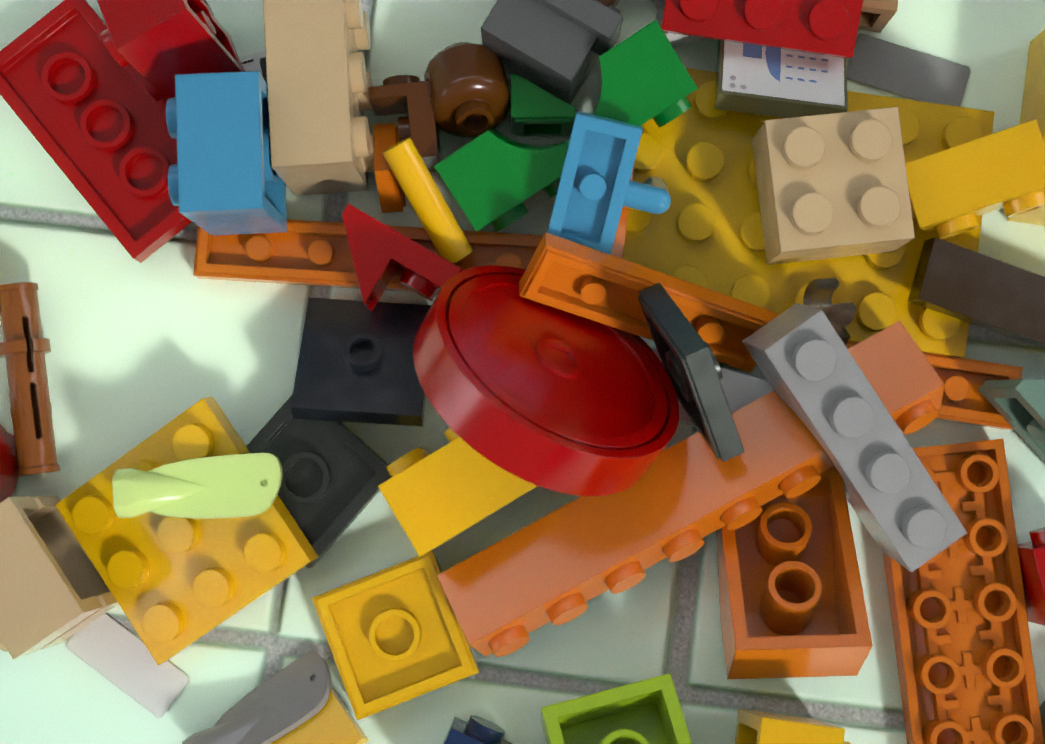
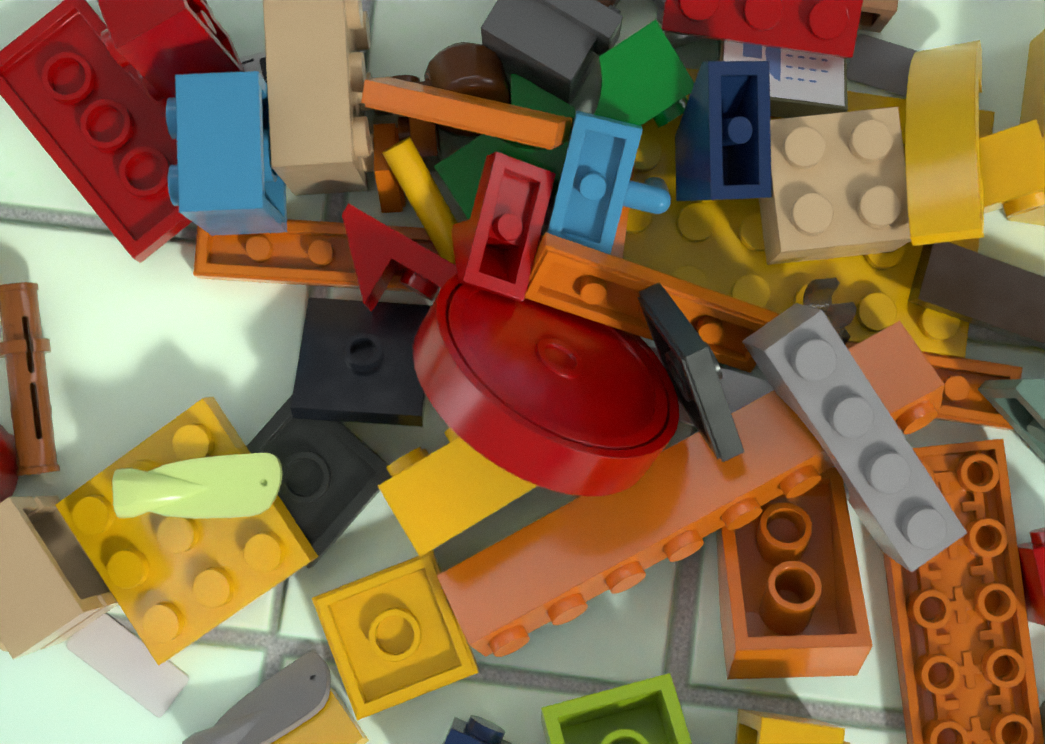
none -> orange tile [361,77,573,150]
none -> red slope [451,152,556,302]
none -> dark blue slope [675,61,772,201]
none -> yellow slope [905,40,984,246]

